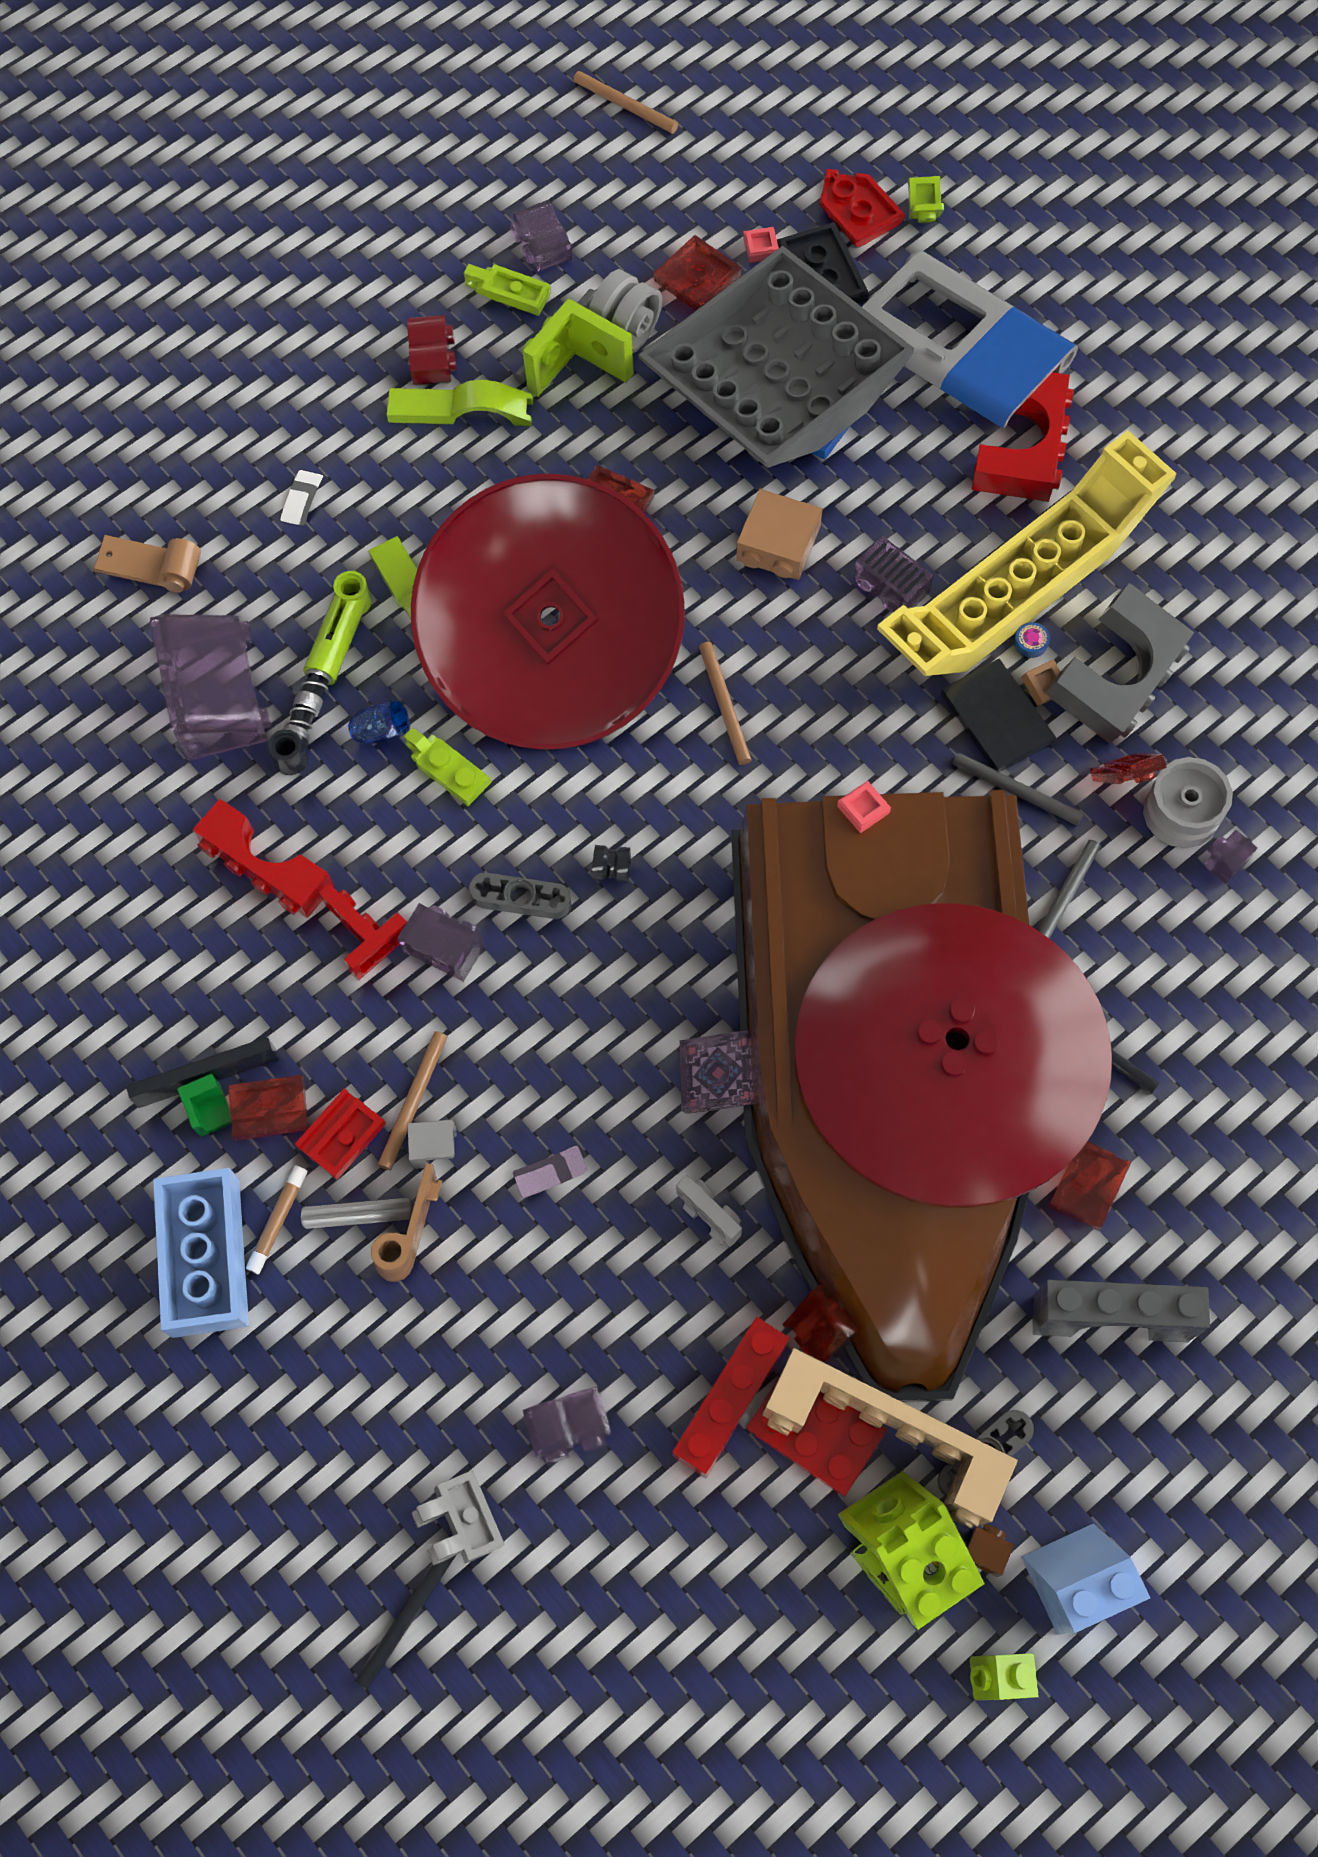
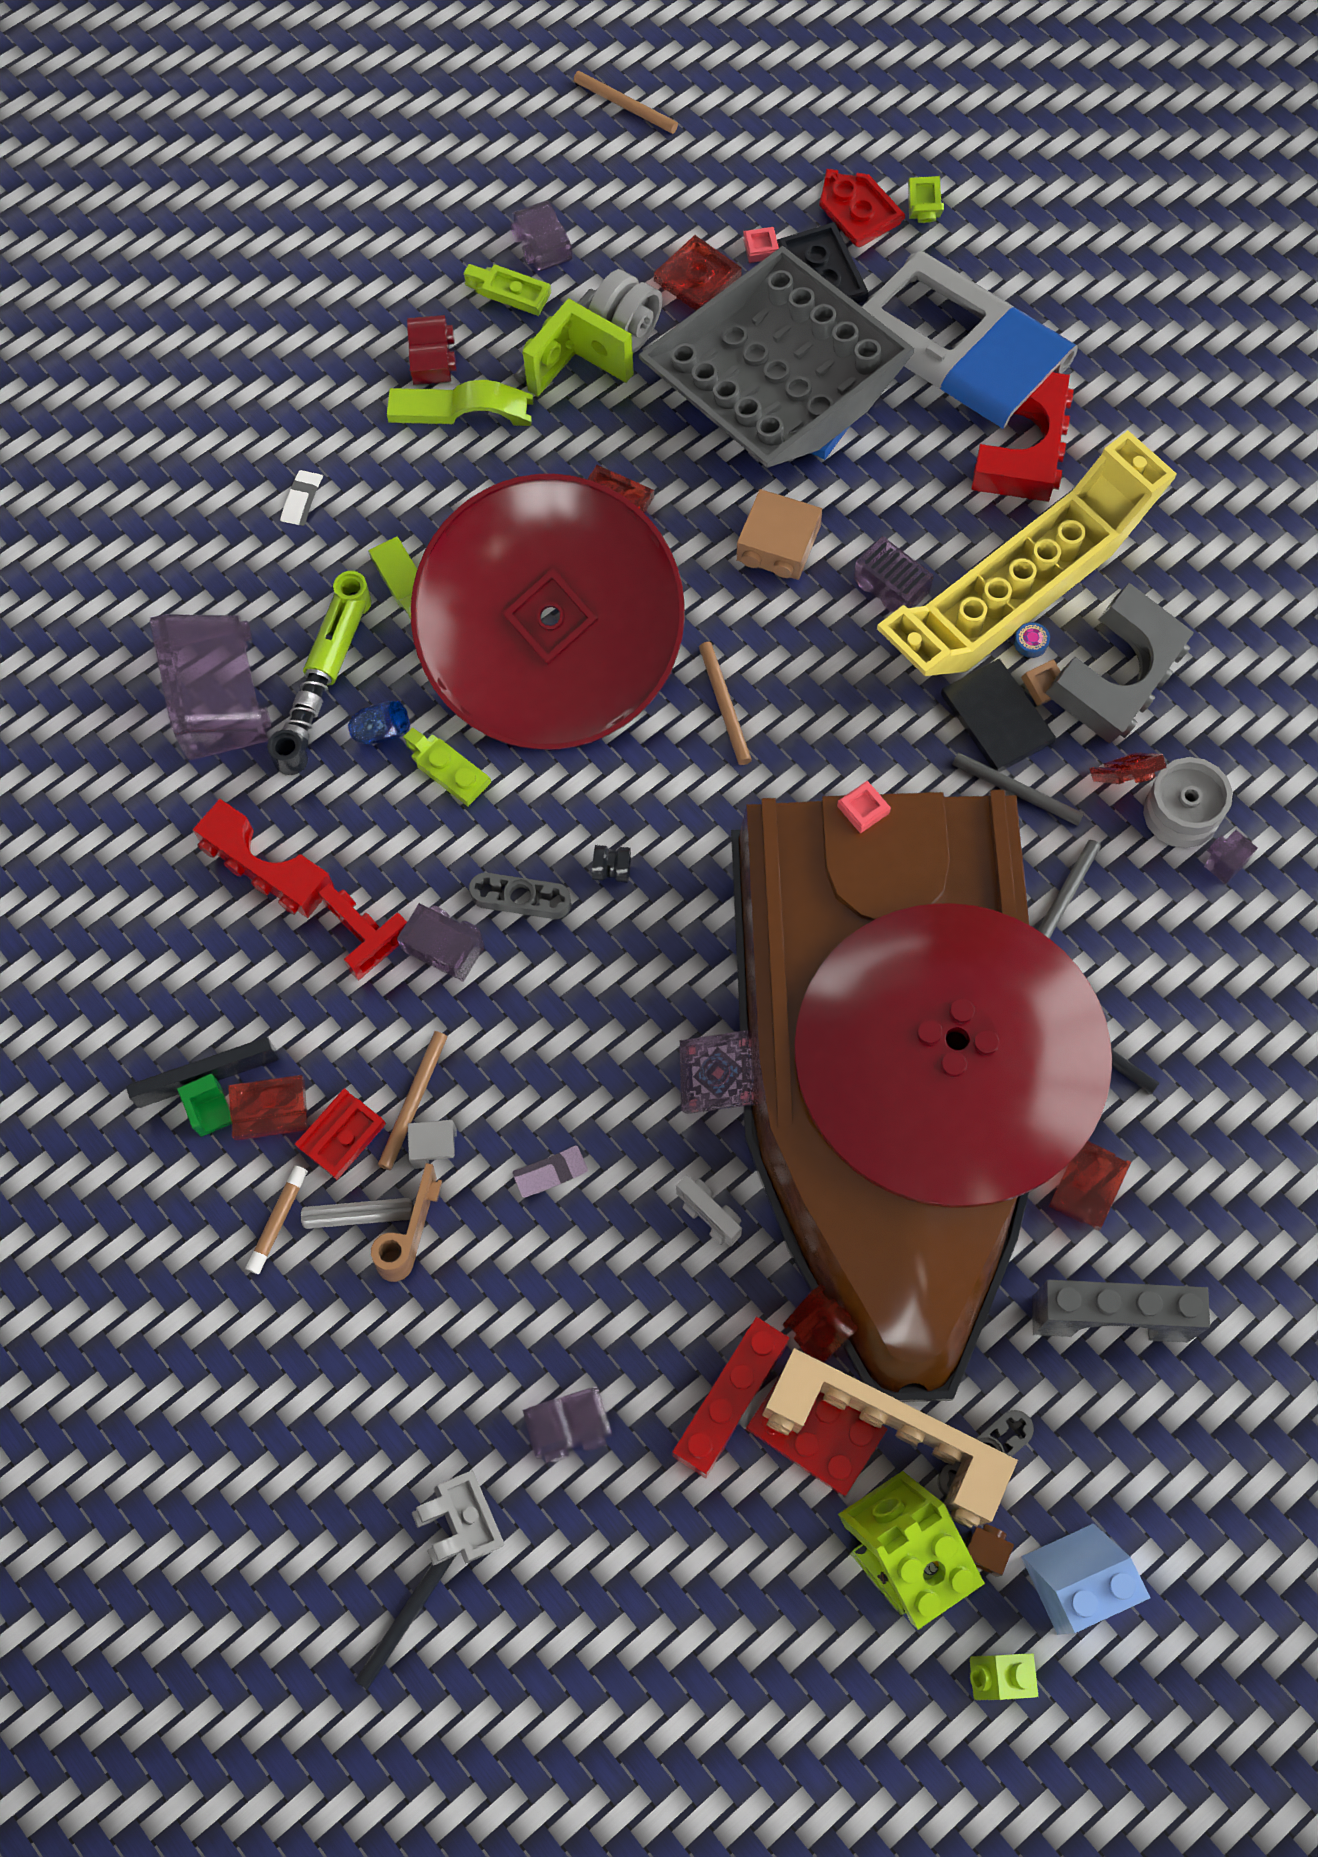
medium nougat door [94,535,201,593] -> none
light blue brick [153,1168,249,1338] -> none

